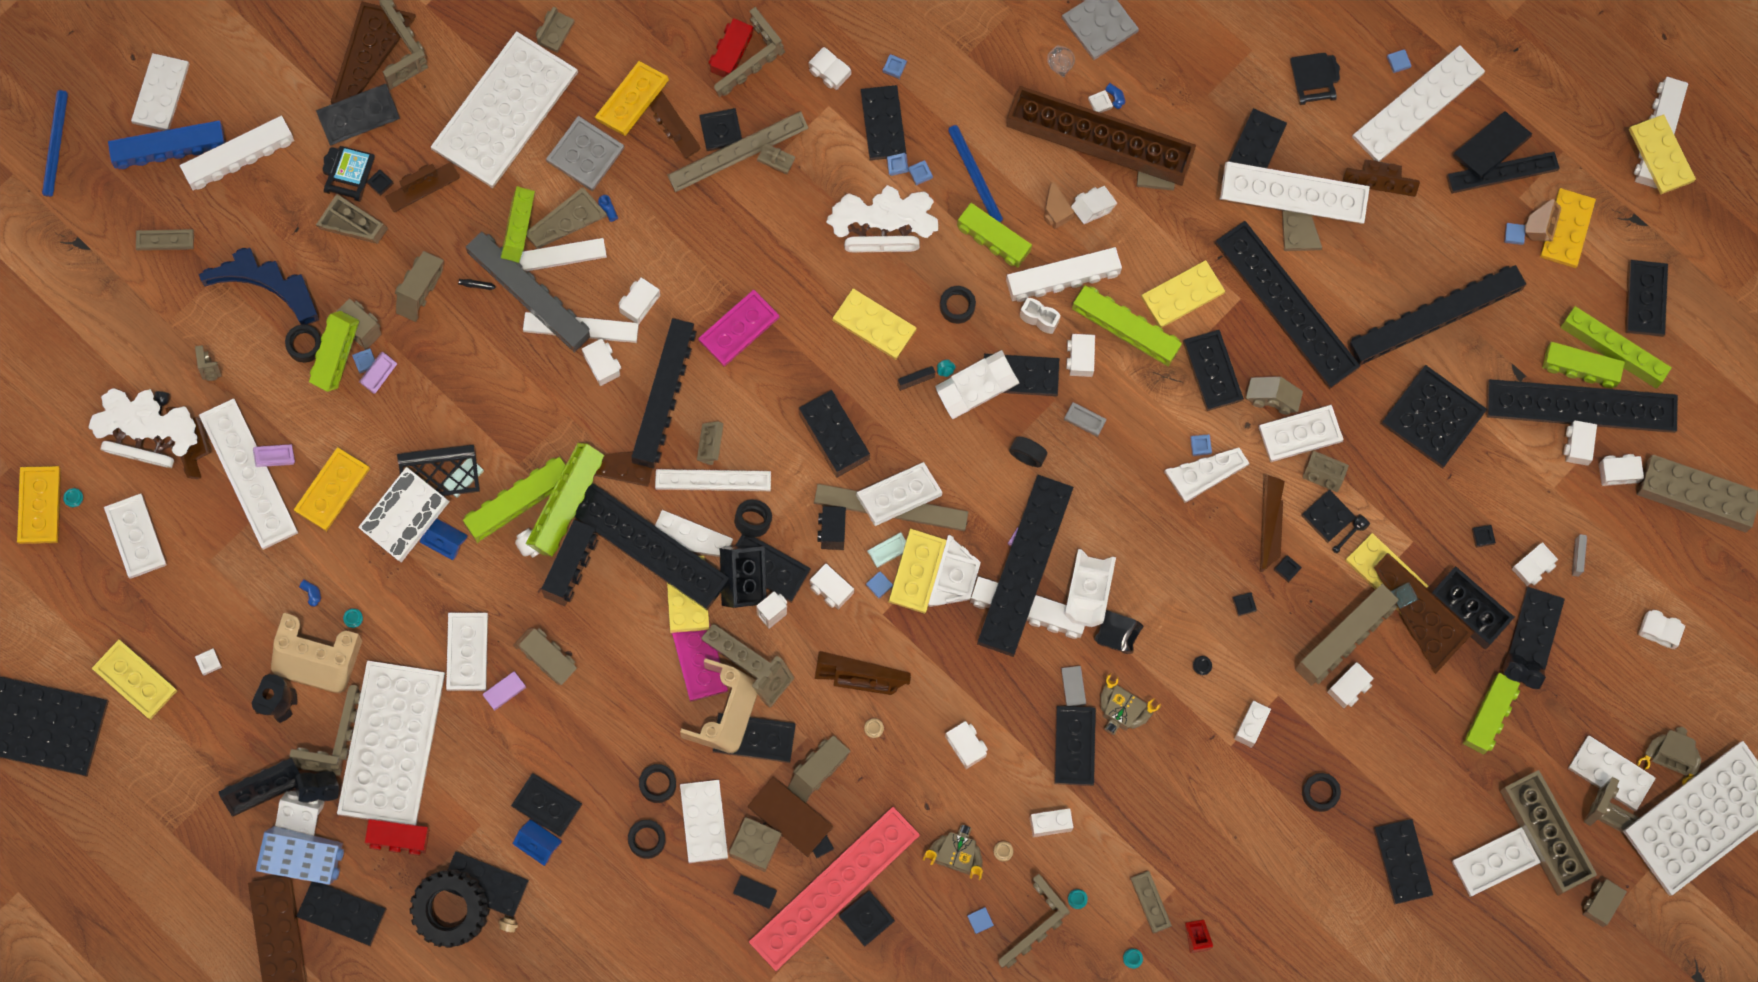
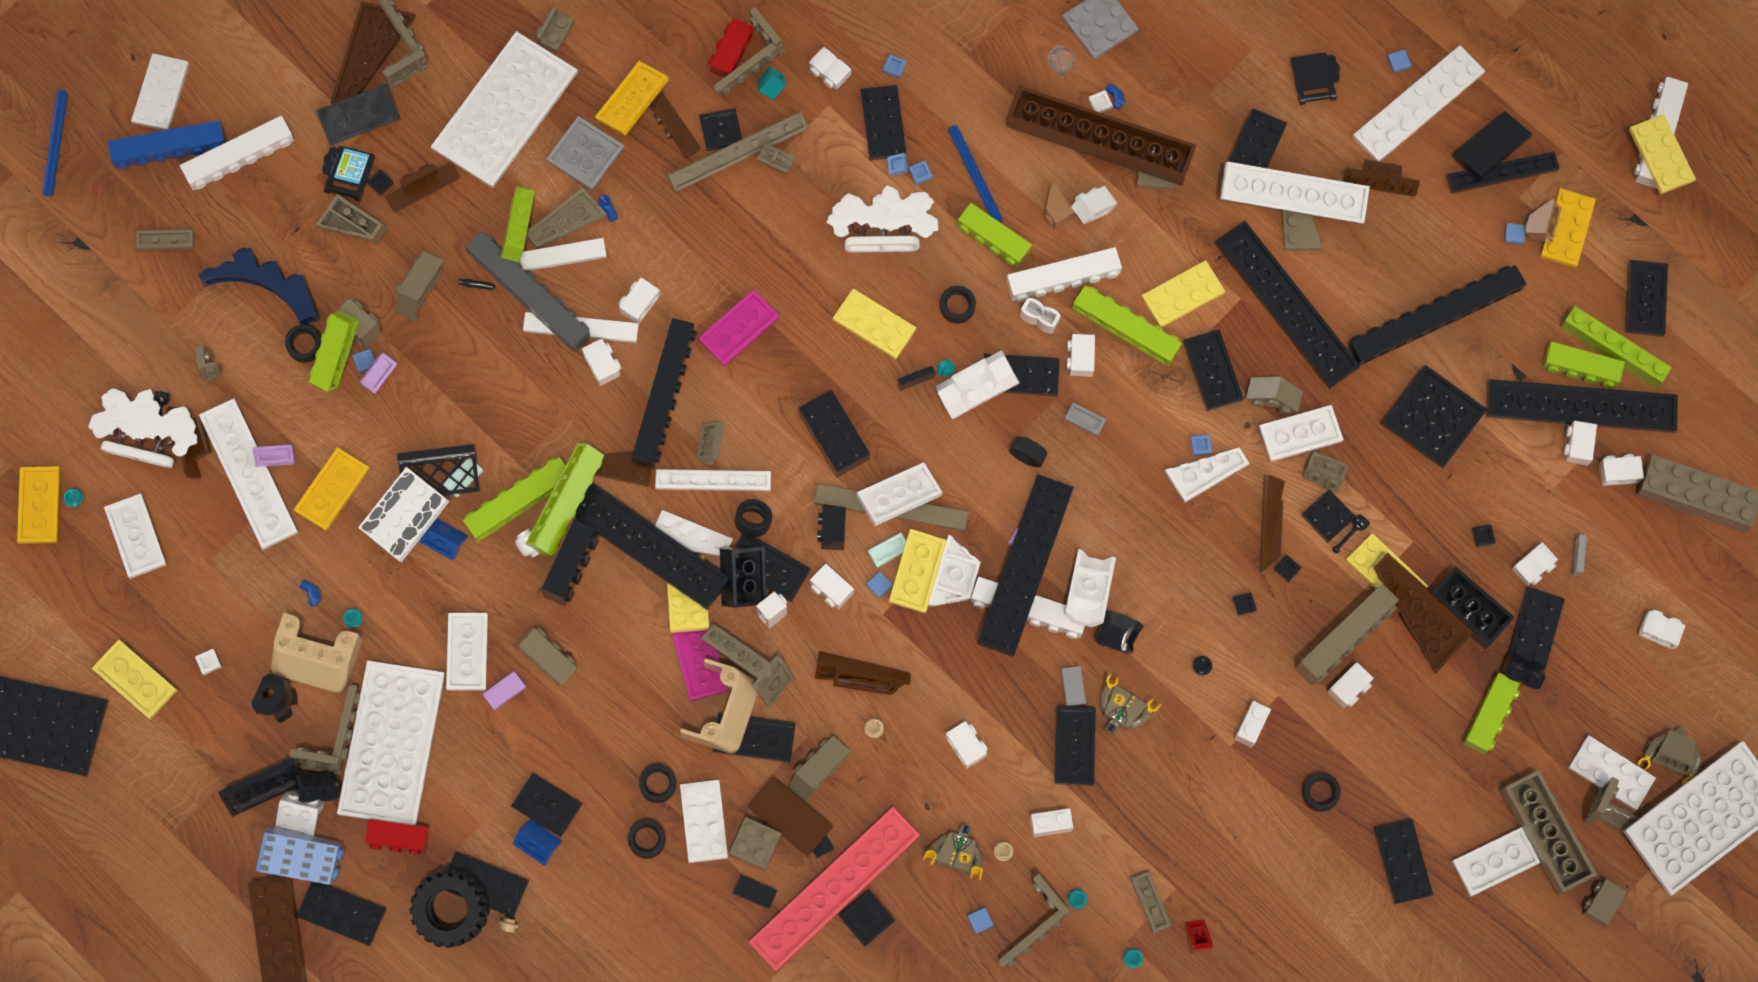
clear light blue tile [1391,582,1418,608] -> none
none -> teal panel [757,66,787,99]

